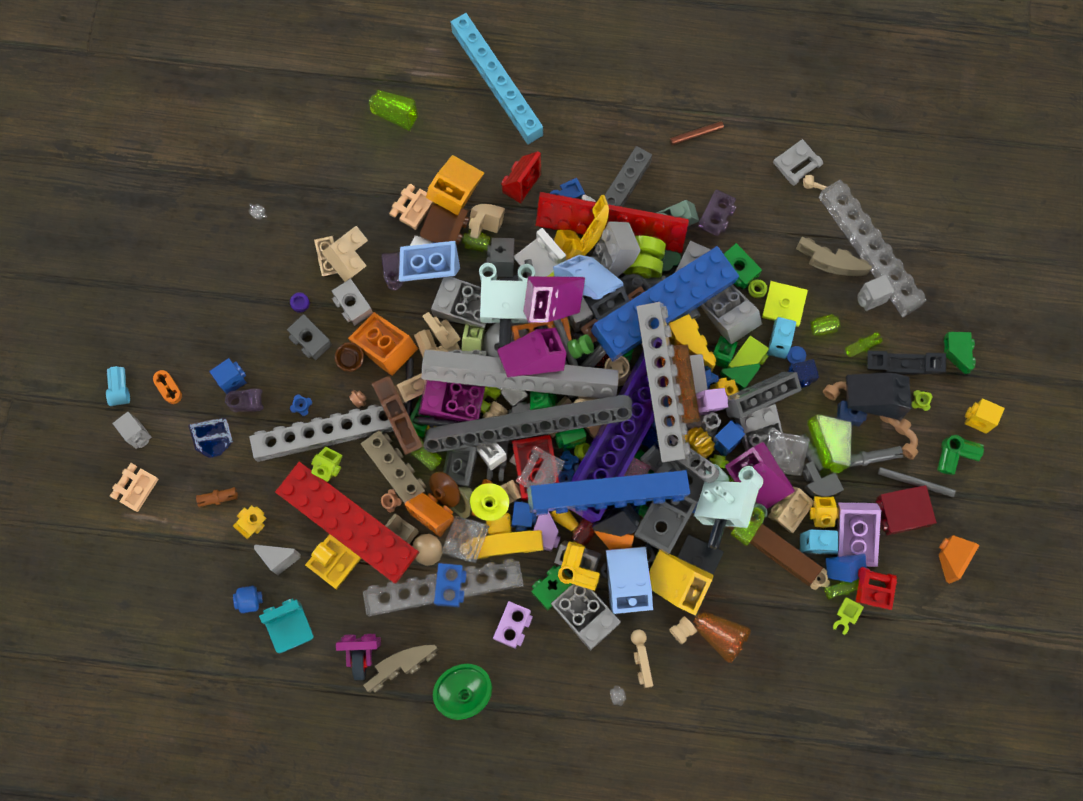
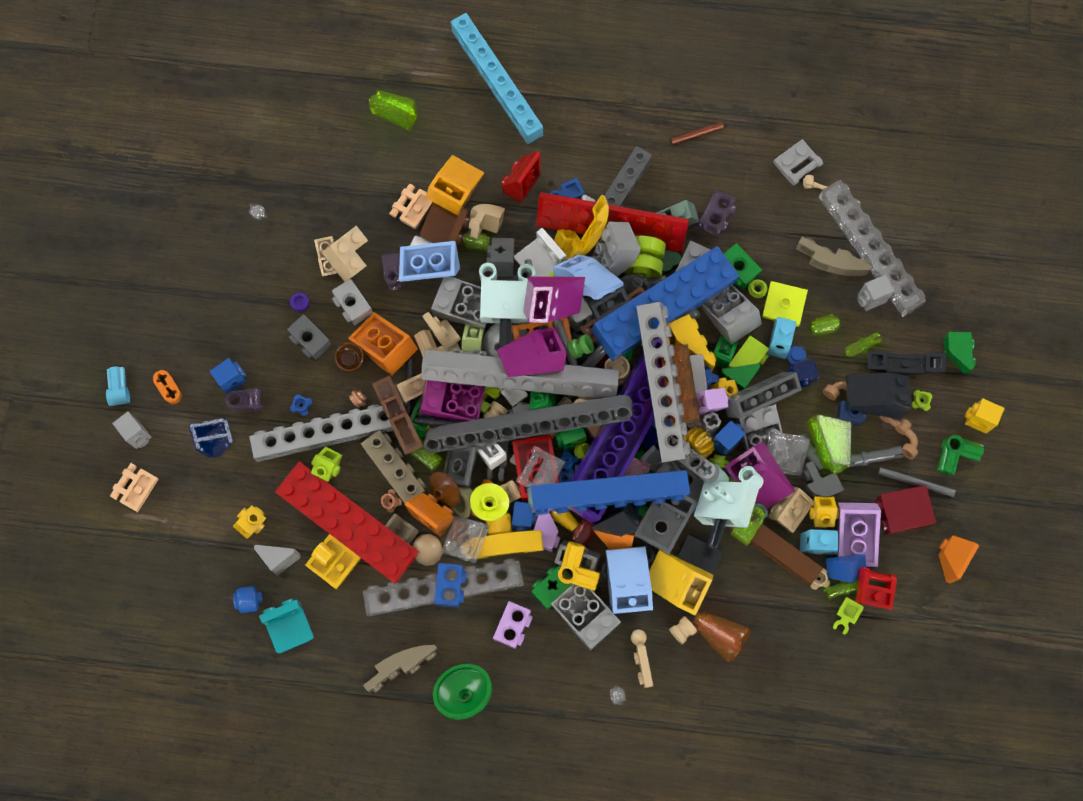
dark orange pin [196,487,238,507] -> none
magenta plate [336,634,381,680] -> none

